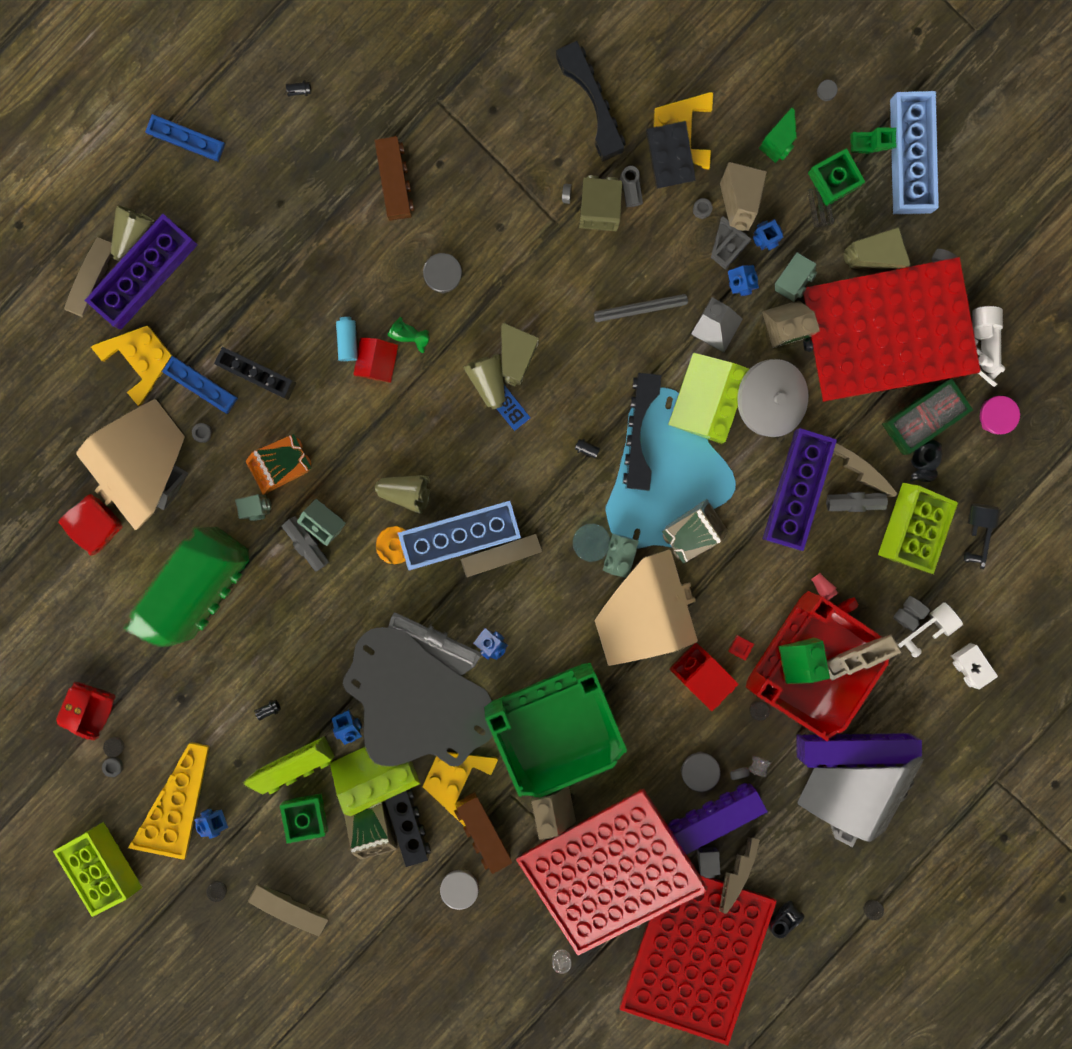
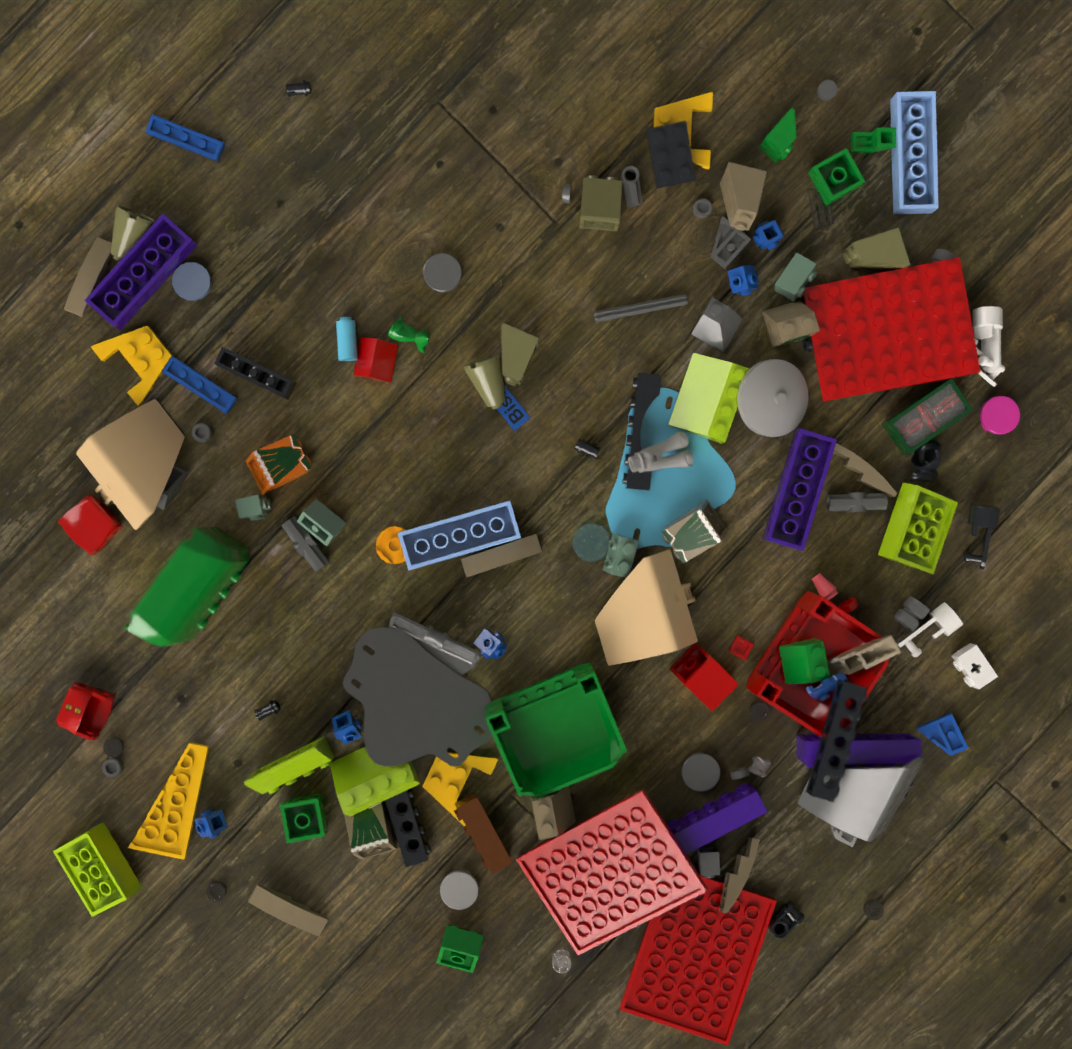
reddish brown brick [374,136,414,221] -> none
olive cone [375,475,430,514] -> none
black arch [556,41,626,162] -> none
none -> sand blue tile [172,262,212,301]
none -> green slope [436,926,484,973]
none -> light grey piece [628,431,693,473]
none -> blue wing [806,672,849,702]
none -> black brick [806,679,867,802]
none -> blue wing [917,712,968,756]

